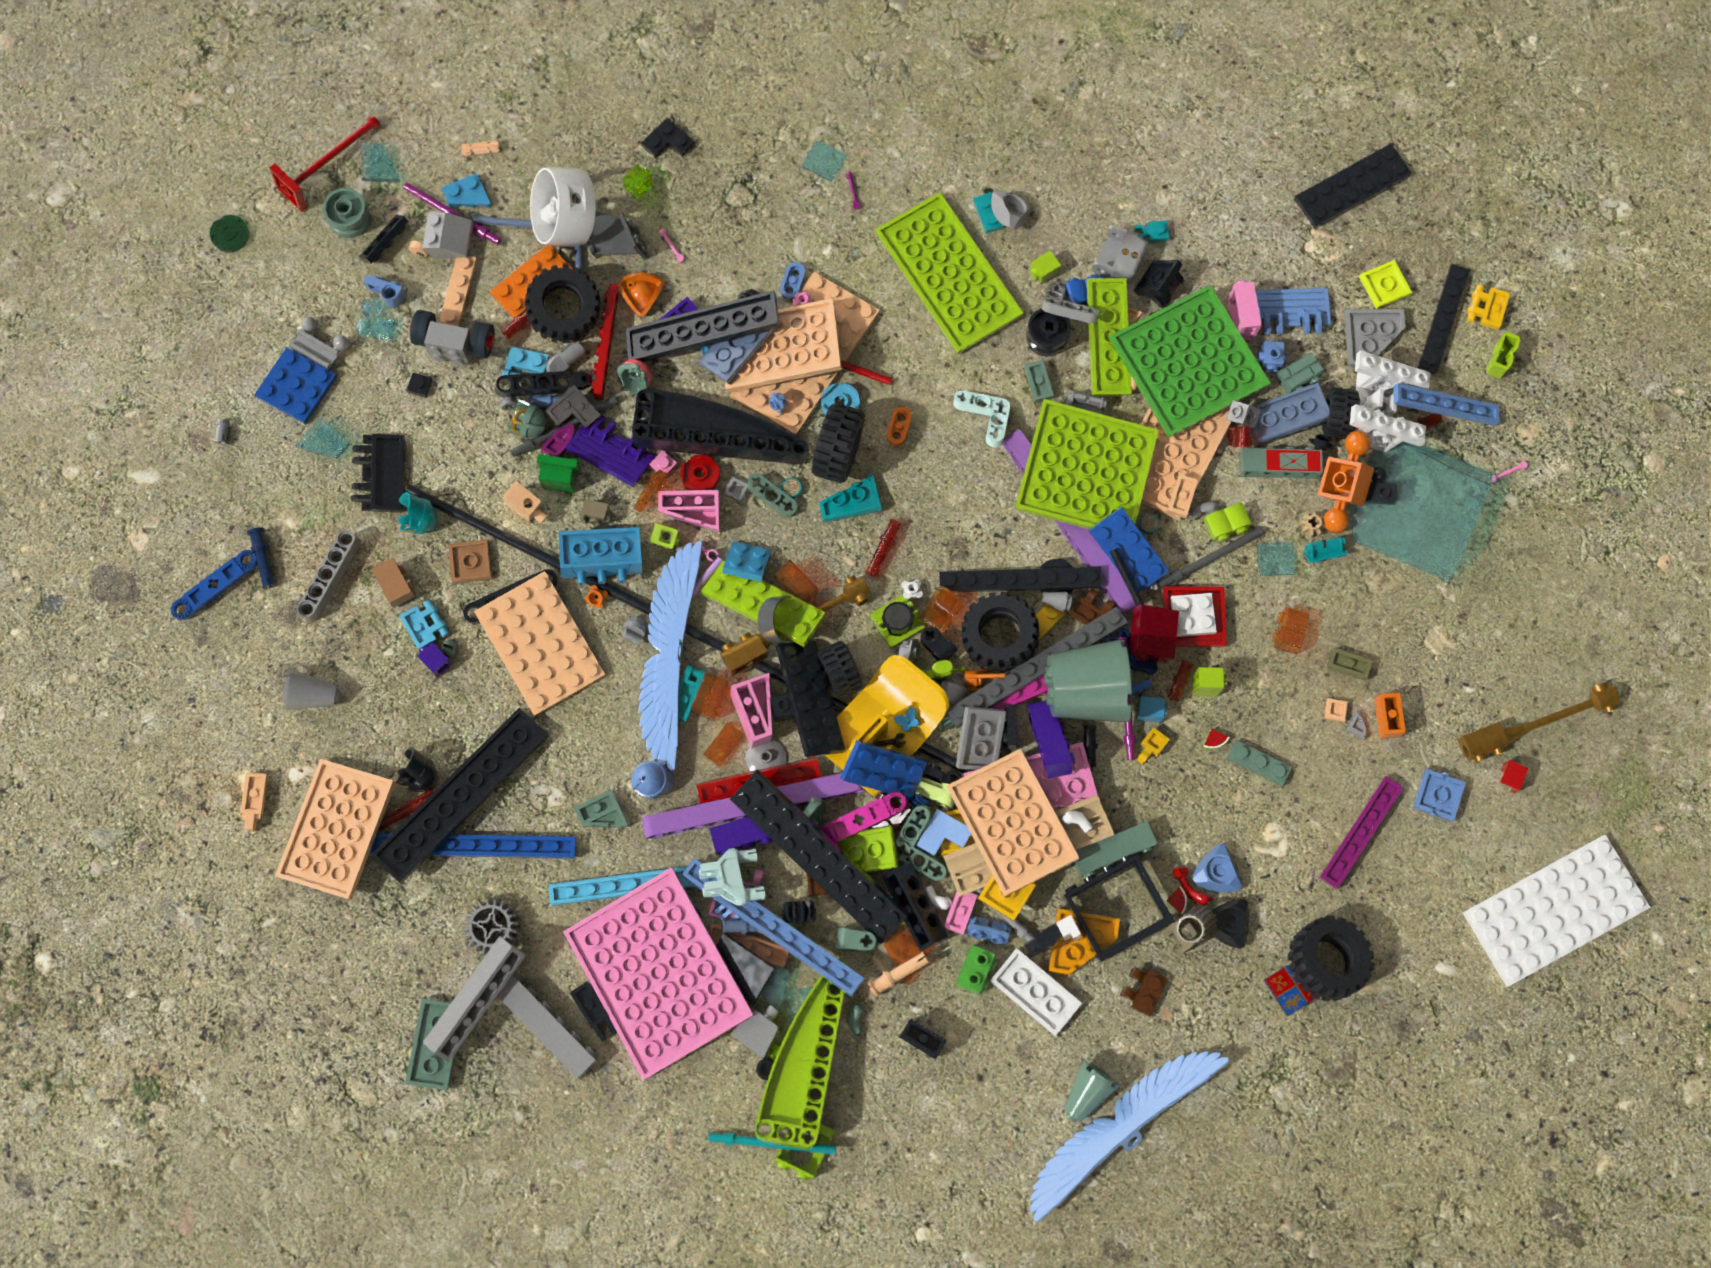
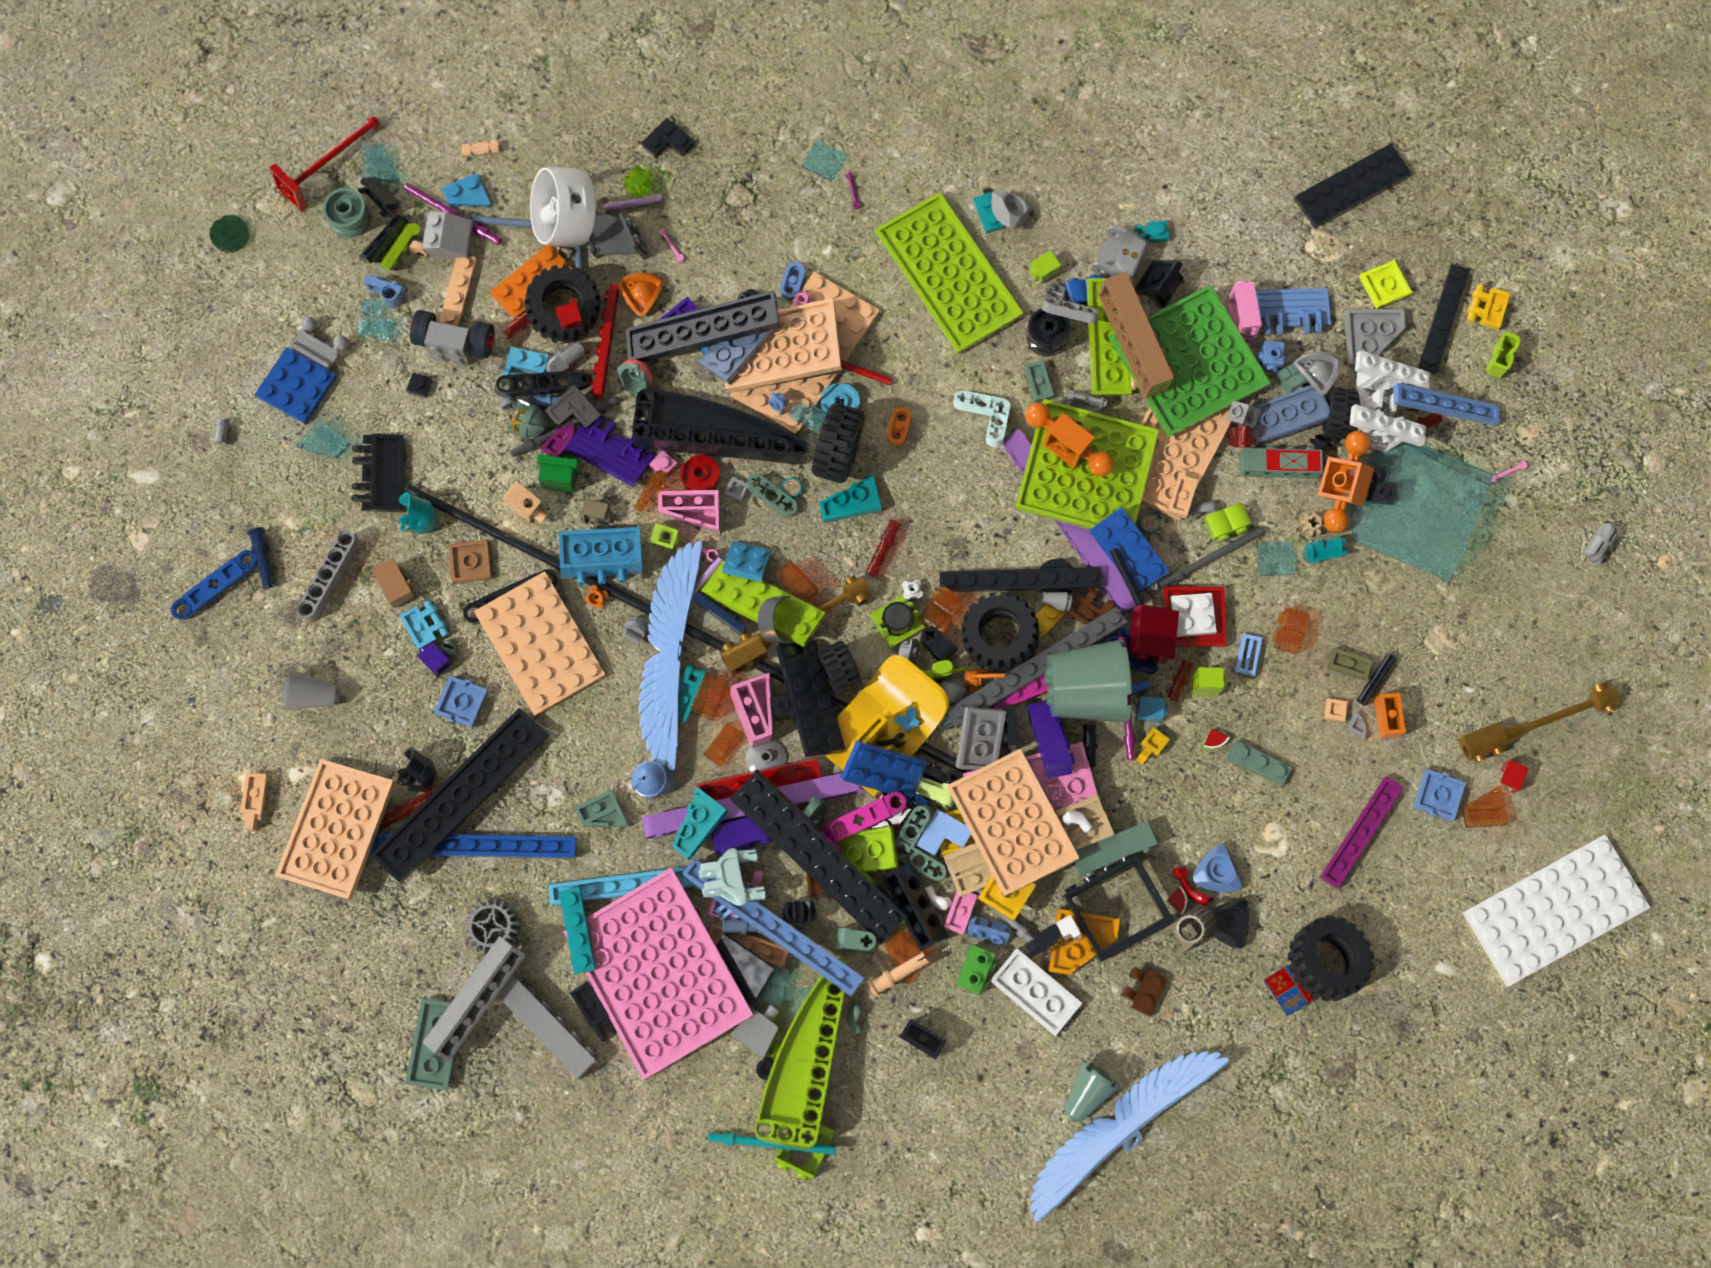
none -> black hinge [357,177,400,218]
none -> lime plate [379,223,420,270]
none -> medium blue plate [434,676,489,729]
none -> red panel [556,298,582,331]
none -> teal plate [559,887,596,974]
none -> lavender bar [604,193,662,212]
none -> teal wing [672,786,729,861]
none -> dark blue tile [693,592,747,636]
none -> clear light blue plate [790,402,827,432]
none -> orange brick [1025,402,1114,477]
none -> medium nougat brick [1098,272,1174,399]
none -> light blue tile [1234,633,1263,677]
none -> light grey hat [1294,352,1341,395]
none -> black axle [1357,653,1397,706]
none -> clear orange wing [1462,786,1509,828]
none -> light grey arm [1583,523,1618,566]

